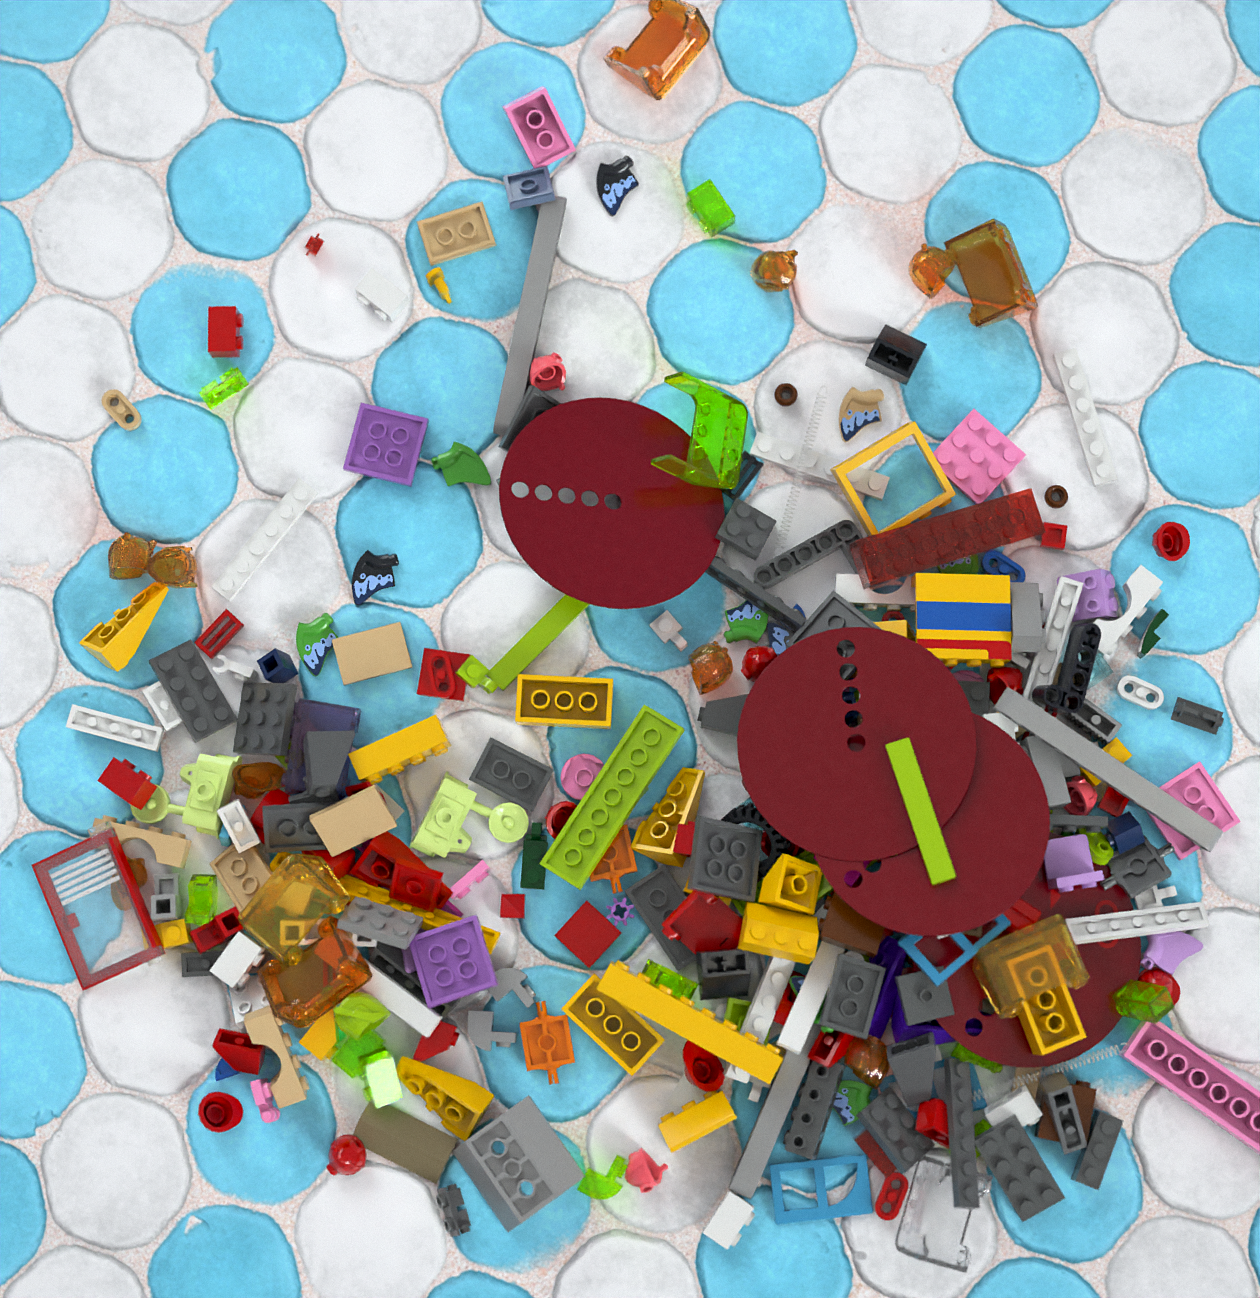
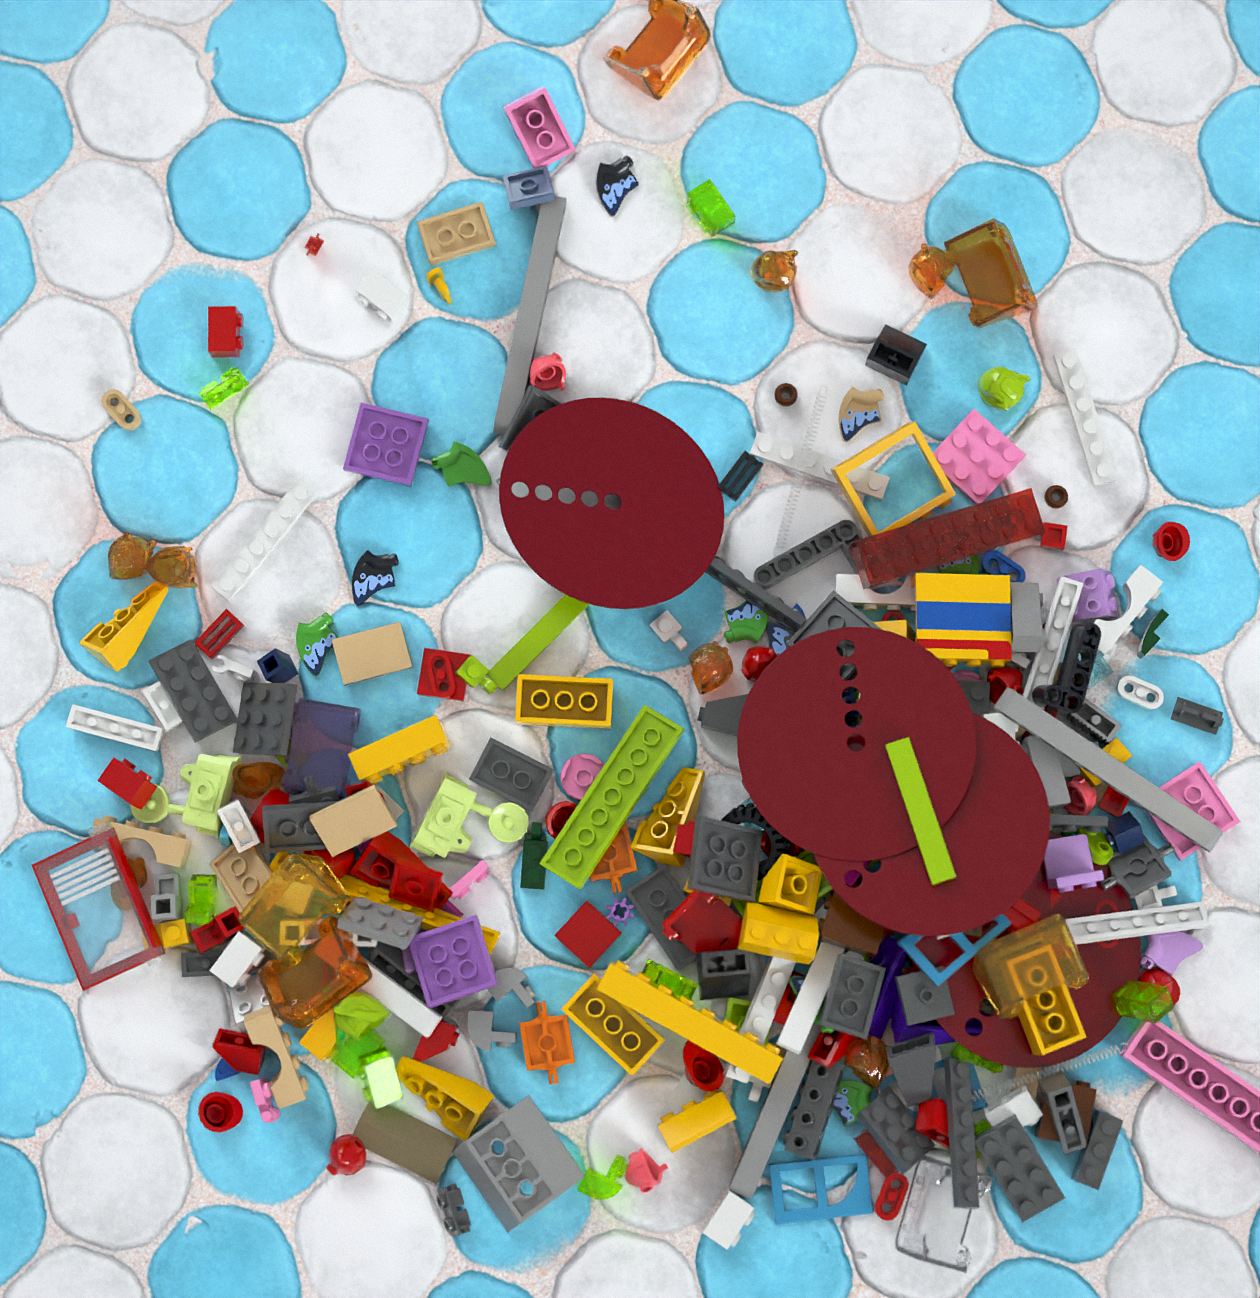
dark grey slope [303,731,355,797] -> none
red slope [500,894,526,919] -> none
clear neon green windscreen [651,372,748,489] -> none
dark grey plate [715,497,777,561] -> none
none -> lime helmet [978,366,1031,411]

